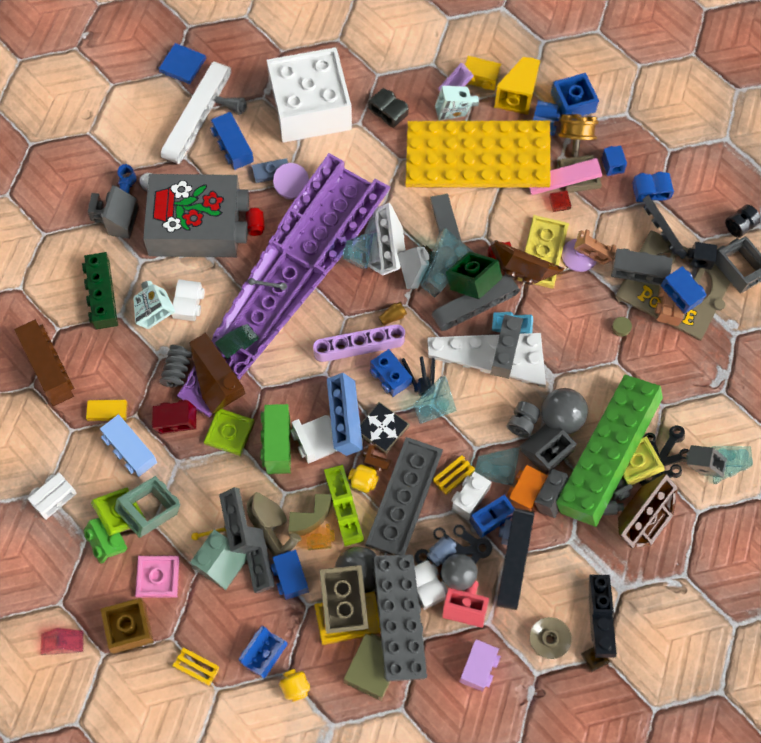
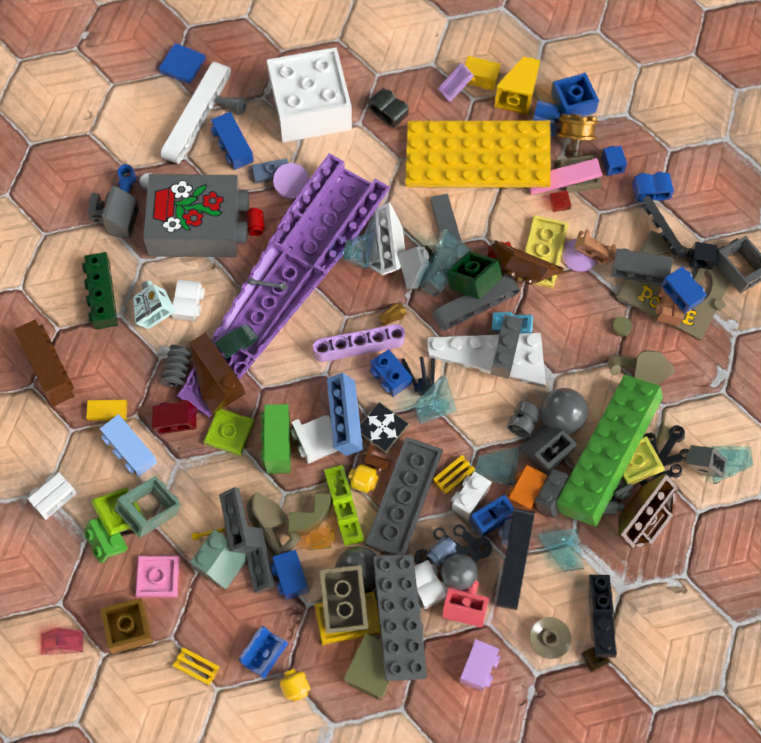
light aqua torso [435,86,479,120] -> none
black wheel [725,204,761,238] -> none
none -> clear light blue wing [539,528,584,572]
none -> dark tan piece [607,350,675,385]

